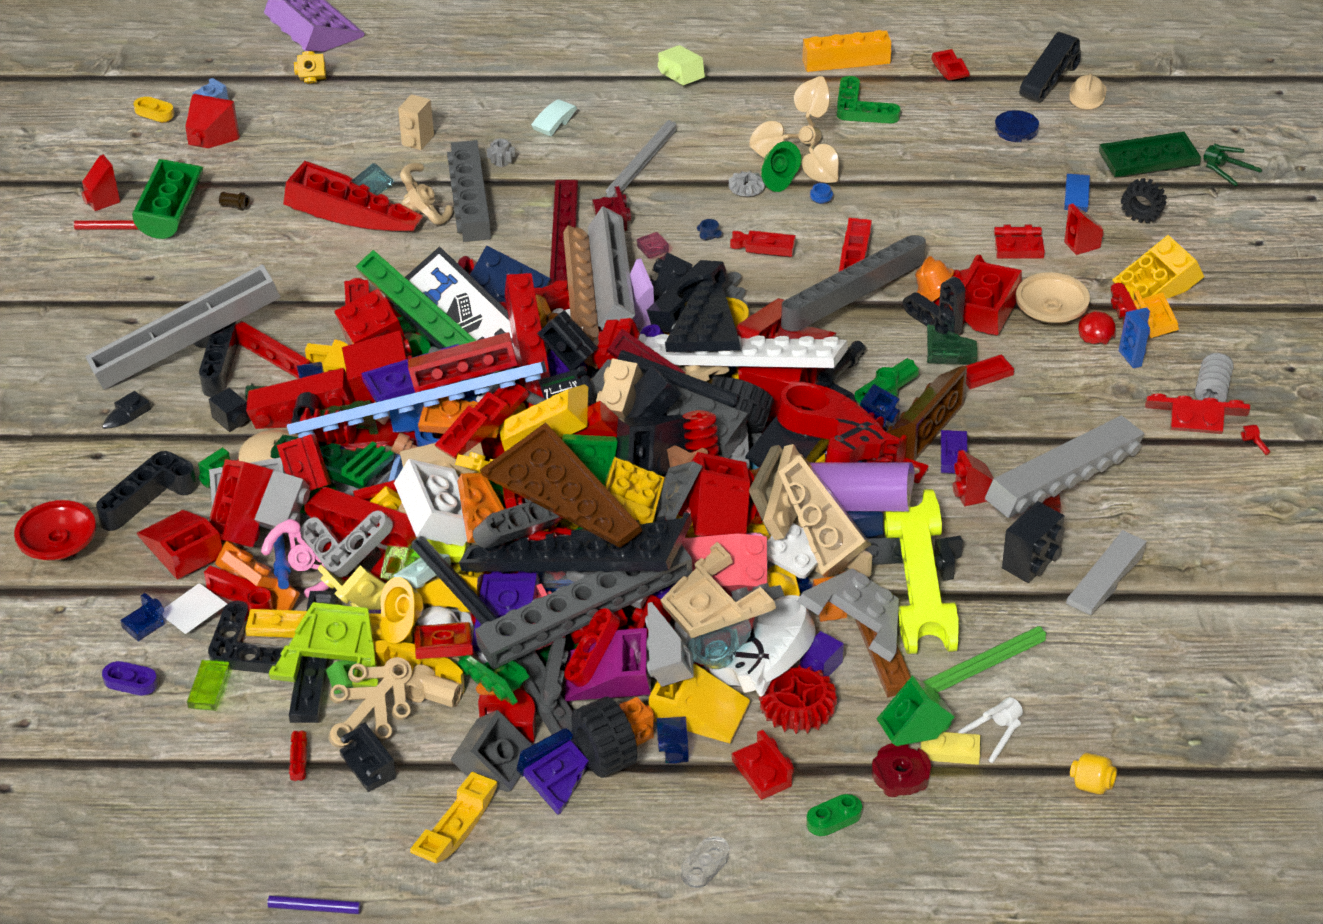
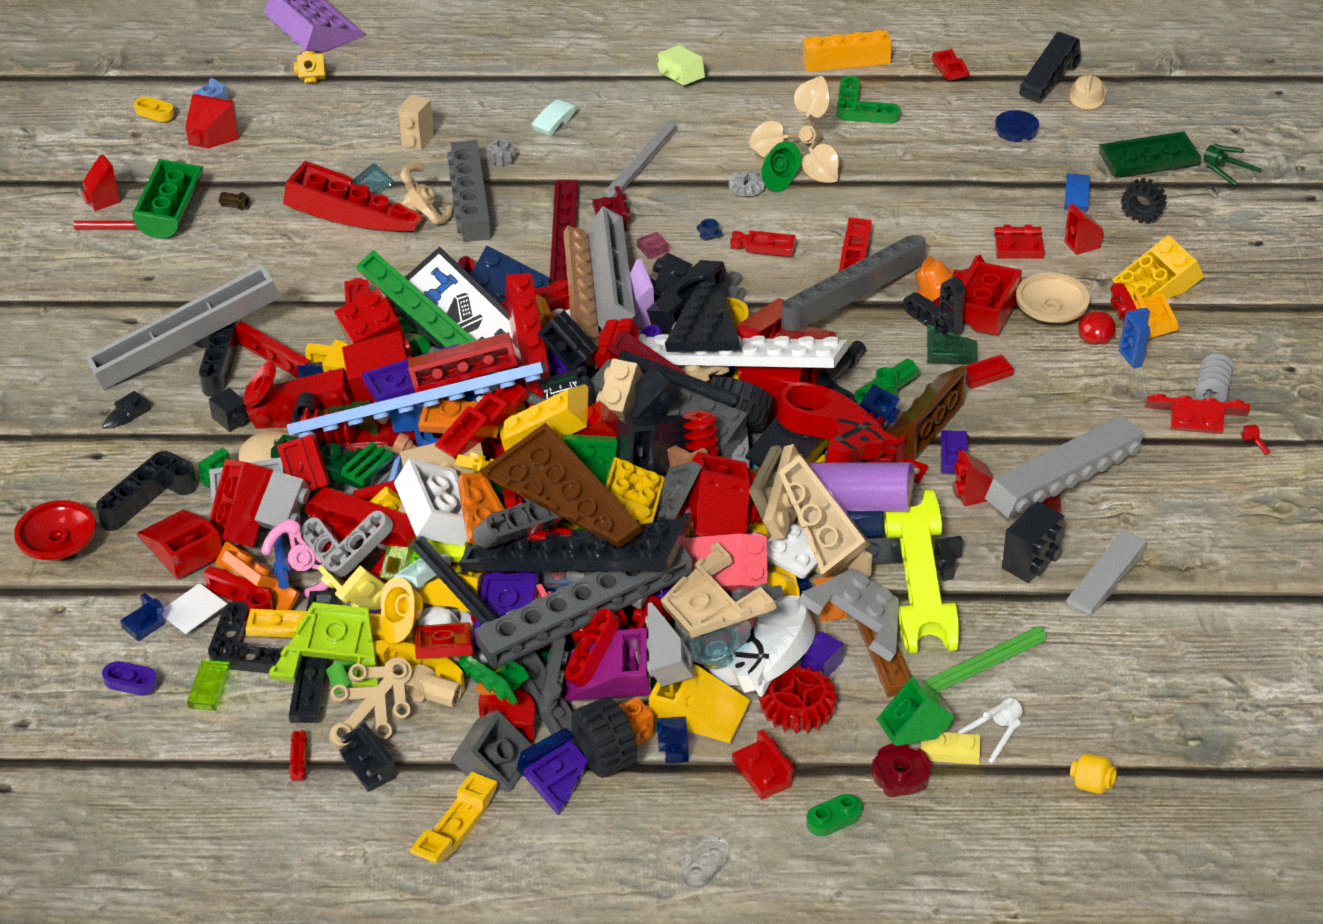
dark purple bar [267,895,361,914] -> none
blue plate [810,183,833,204] -> none
none -> red dish [244,361,276,407]

